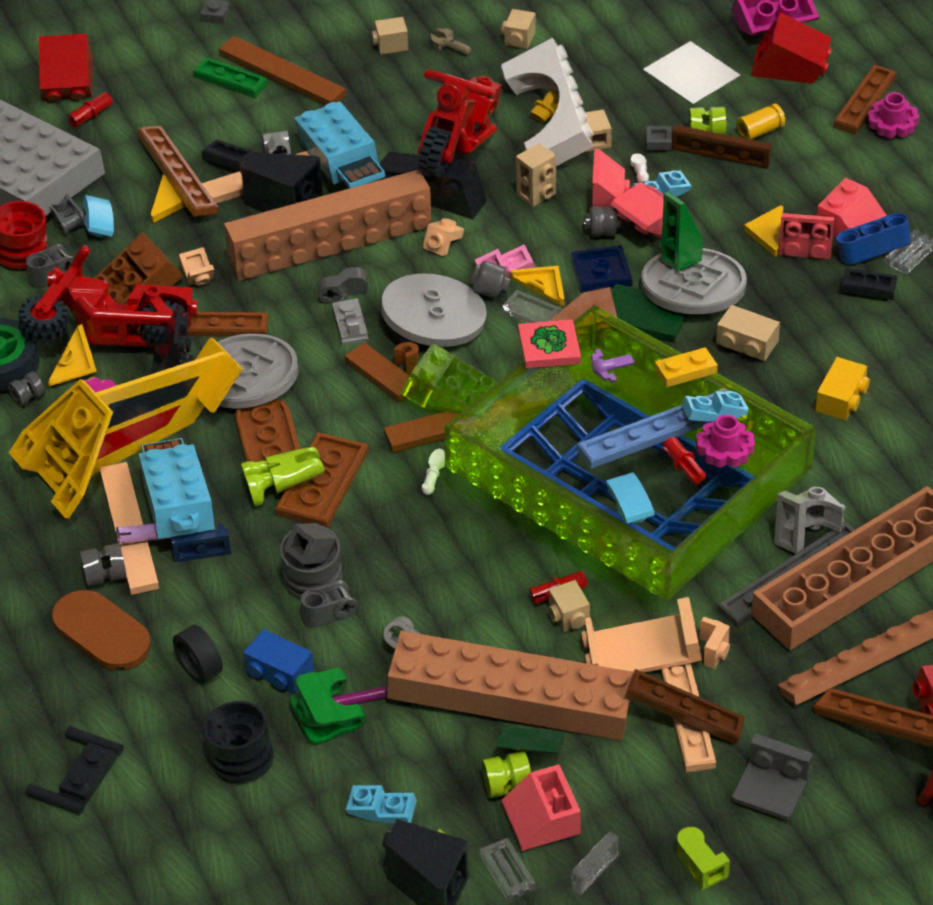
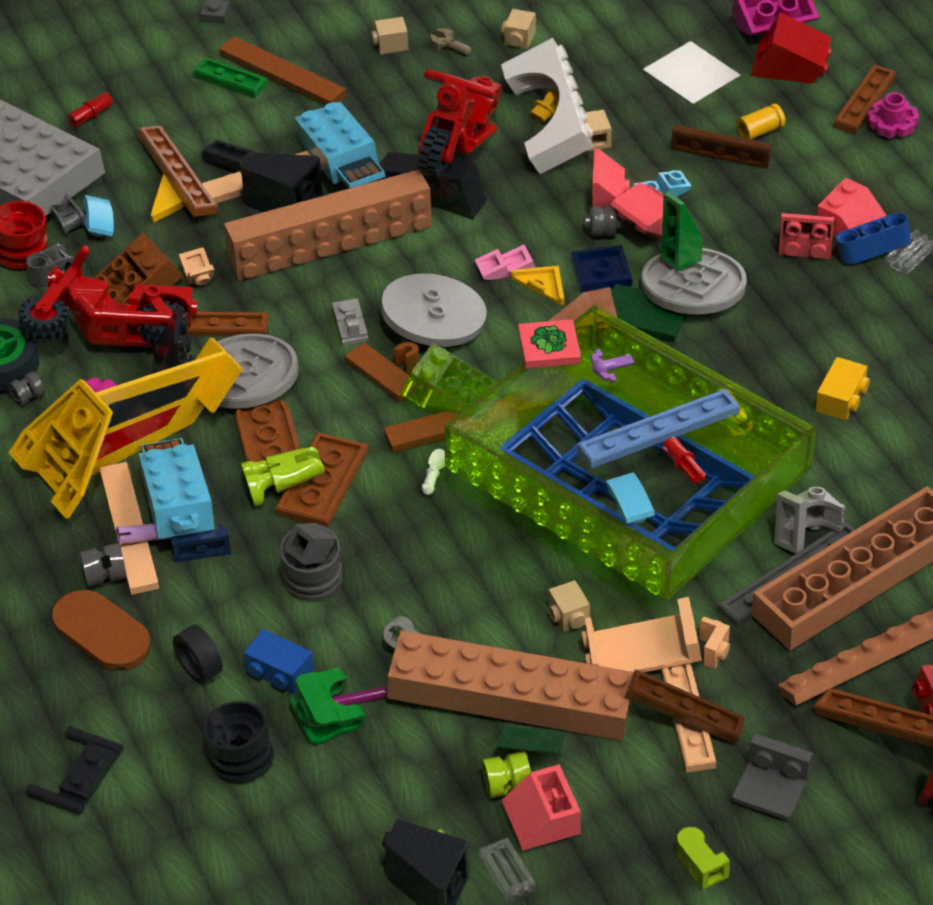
red slope [39,34,93,101] -> none
yellow tile [47,324,97,386] -> none
light grey piece [262,131,291,154] -> none
dark grey piece [301,580,358,627] -> none
dark grey piece [318,267,368,304] -> none
medium azure slope [346,785,417,824] -> none
light nougat bracket [423,219,464,256] -> none
dark grey head [469,261,510,298] -> none
clear tile [503,290,561,323] -> none
tan brick [516,143,557,207] -> none
red axle [529,571,587,606] -> none
clear tile [572,831,619,896] -> none
white piece [630,154,649,184] -> none
dark grey plate [646,126,672,151] -> none
yellow plate [654,347,718,387] -> none
medium azure slope [682,391,749,422] -> none
lime wheel [689,107,726,135] -> none
dark pink plant [696,415,755,468] -> none
tan brick [716,305,780,361] -> none
yellow tile [744,205,783,257] -> none
black plate [841,268,898,300] -> none

